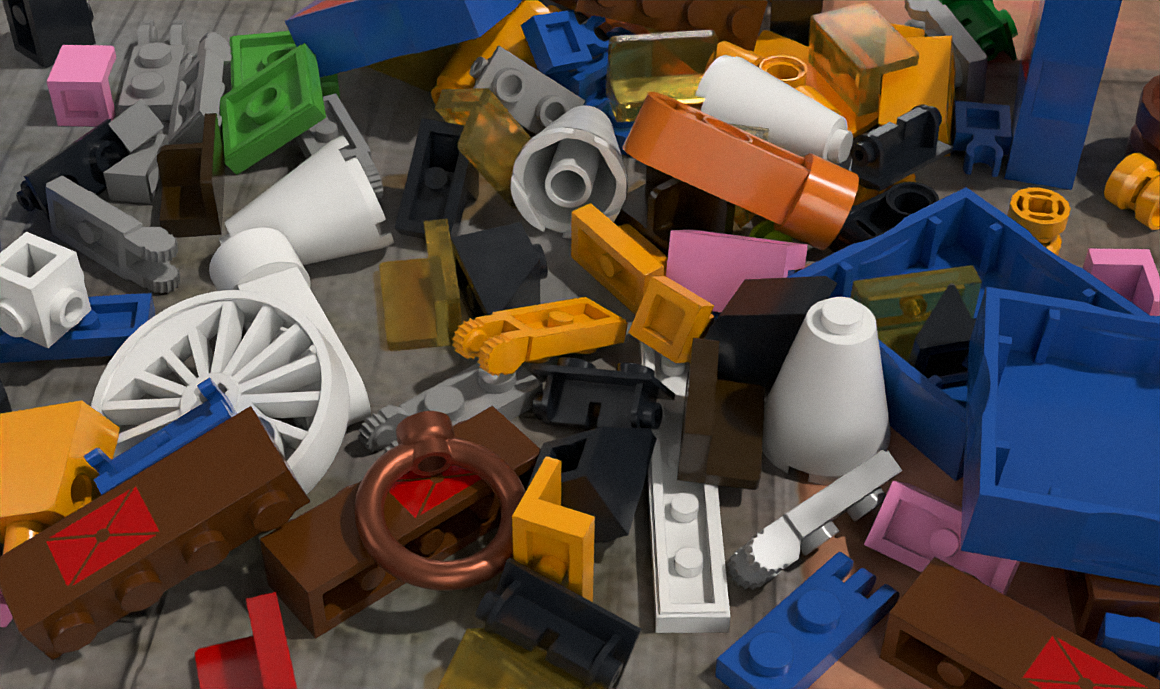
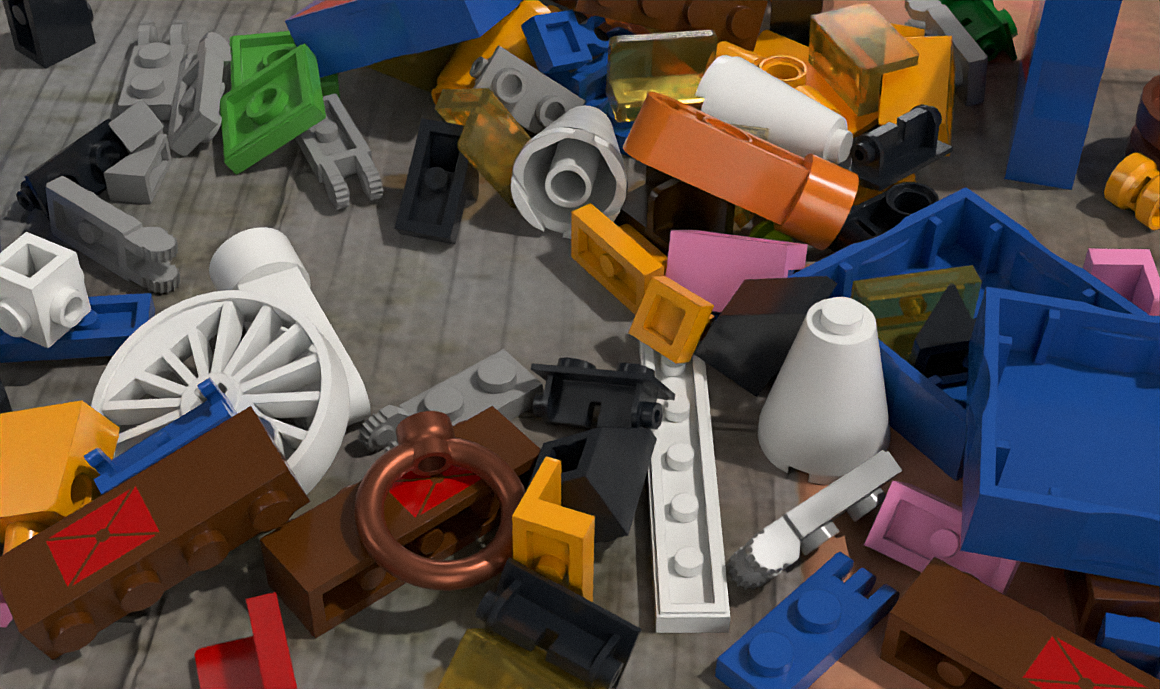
bright pink panel [47,45,116,127] -> none
dark brown panel [157,113,225,238] -> none
white cone [218,135,394,265] -> none
clear yellow panel [379,219,462,351] -> none
black slope [451,222,548,320] -> none
light orange hinge [452,297,628,376] -> none
dark brown panel [677,338,765,490] -> none
blue plate [952,101,1012,177] -> none
light orange wheel [1007,187,1071,256] -> none

